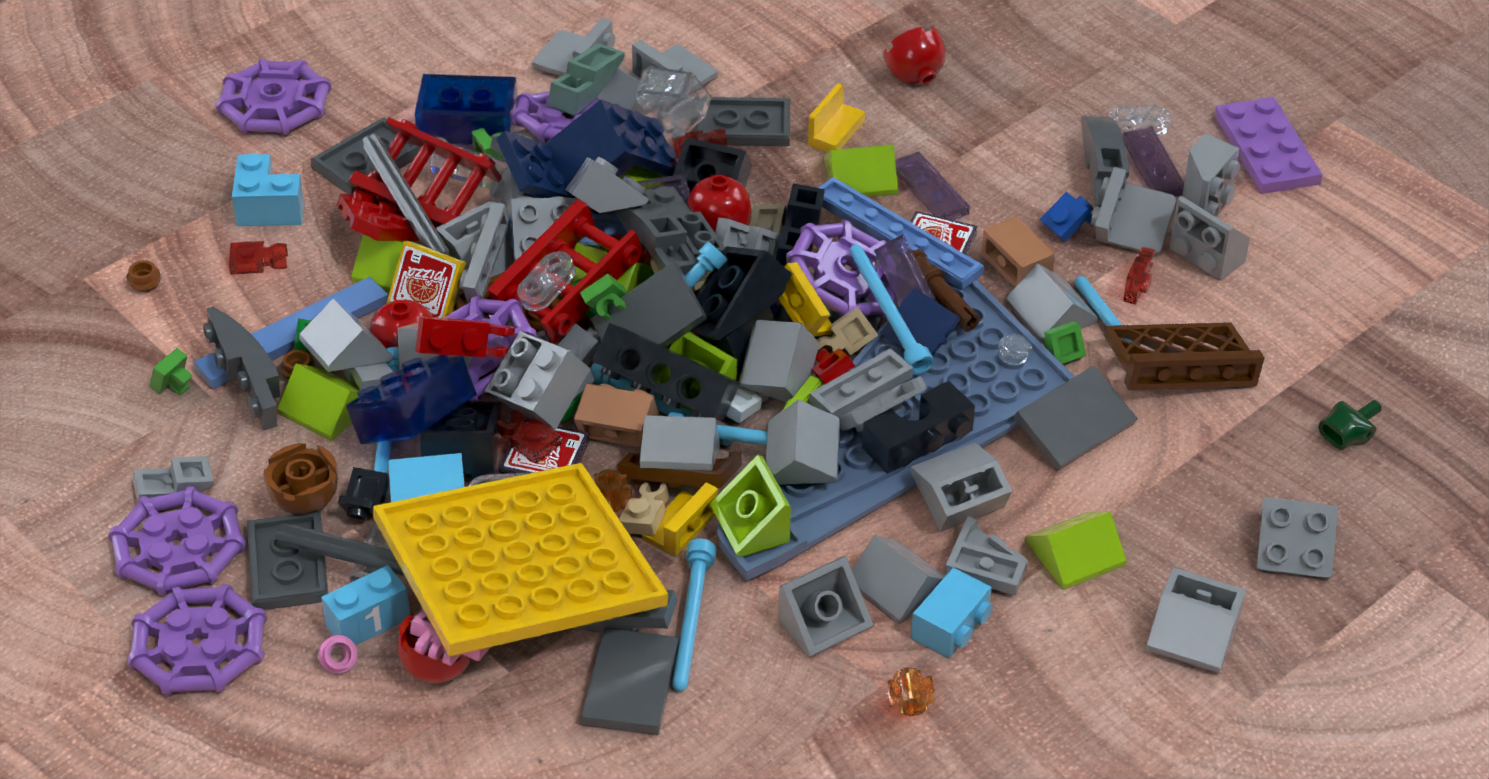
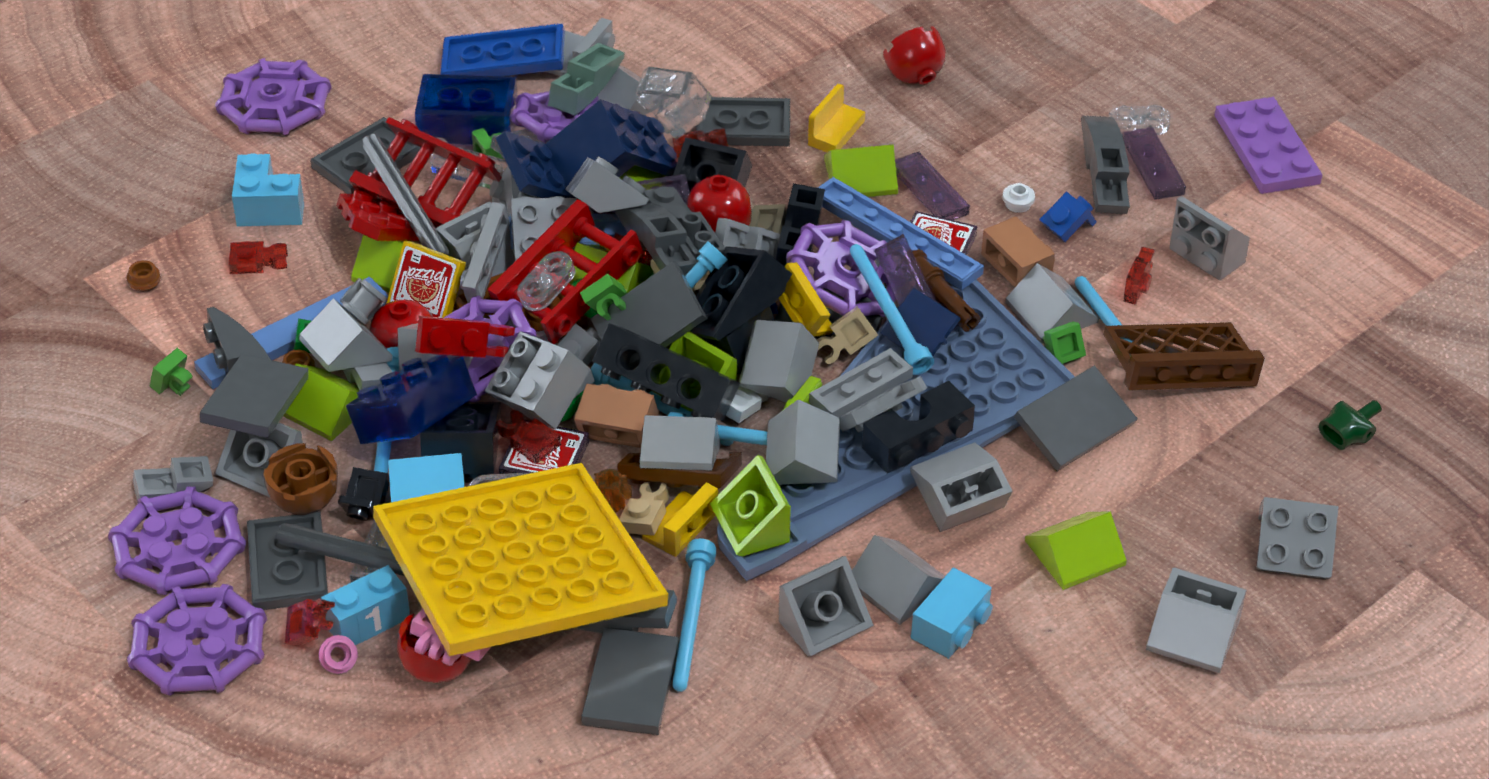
light grey bracket [632,40,718,102] -> none
red plate [812,348,855,385] -> none
clear orange gear [887,667,935,716] -> none
light grey wing [945,516,1028,596] -> none
clear plate [998,334,1032,365] -> none
light grey bracket [1091,167,1176,256] -> none
light grey slope [1182,134,1240,217] -> none
none -> dark grey tile [200,354,308,438]
none -> light grey slope [215,423,303,497]
none -> clear red plate [284,599,335,647]
none -> light grey piece [340,278,387,325]
none -> blue tile [440,23,565,83]
none -> white plate [1003,183,1035,213]

